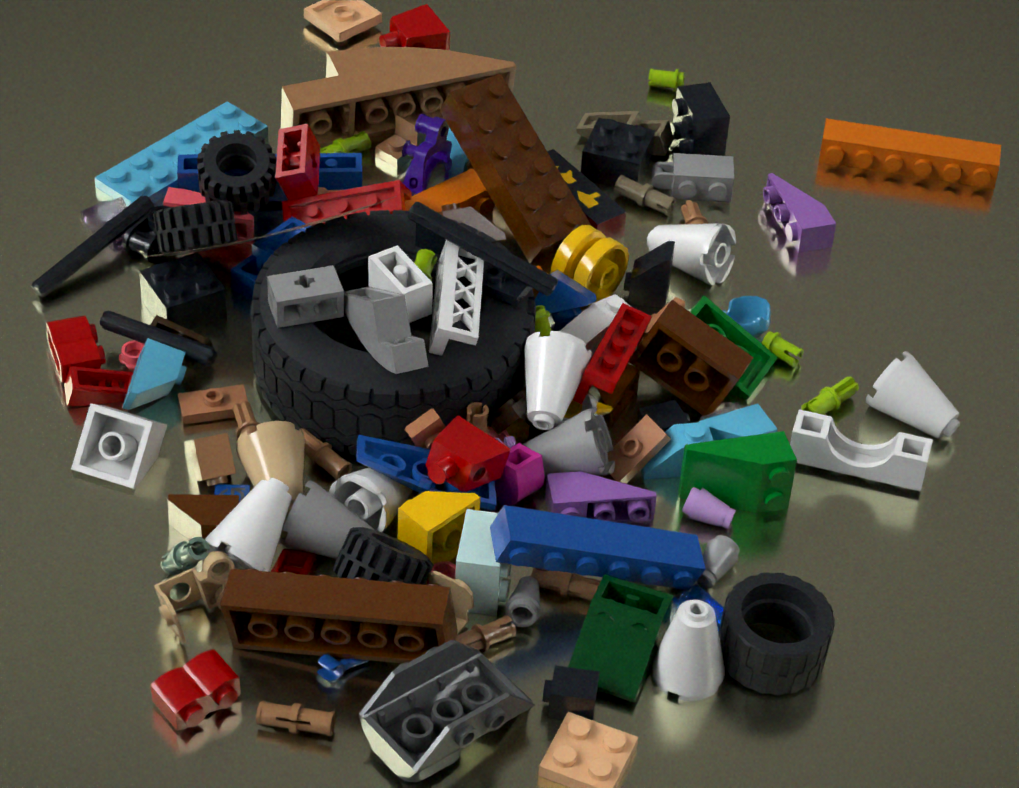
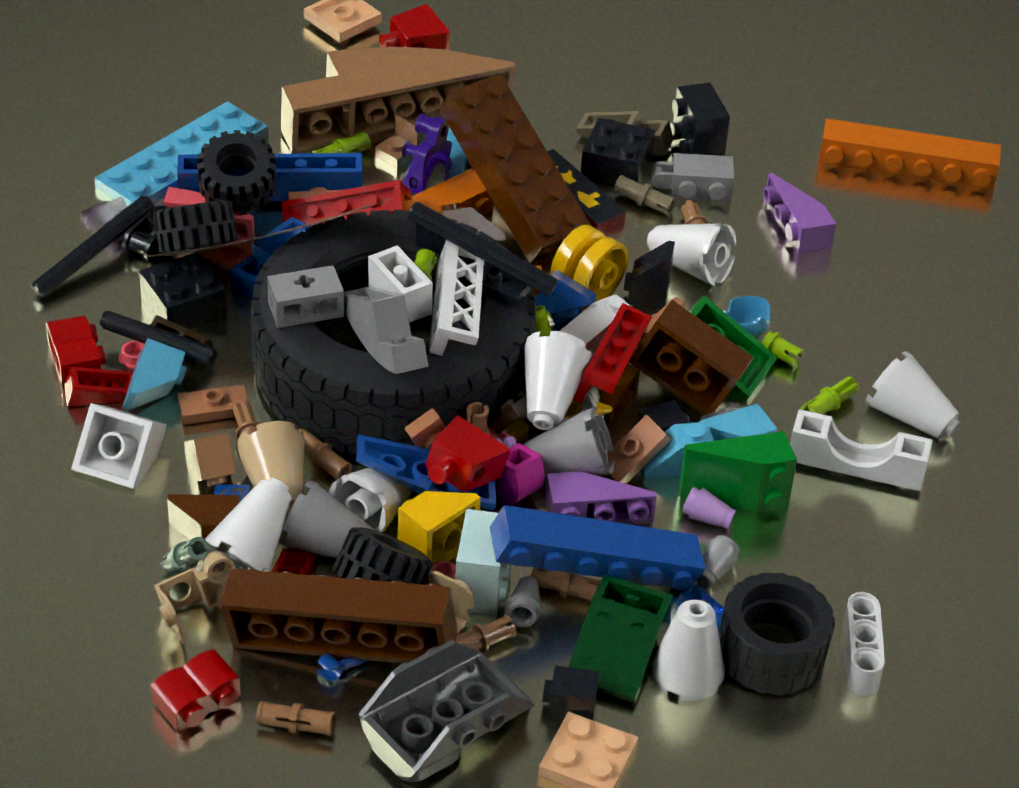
red brick [275,124,321,200] -> none
lime pin [648,68,685,92] -> none
none -> white beam [842,592,885,696]

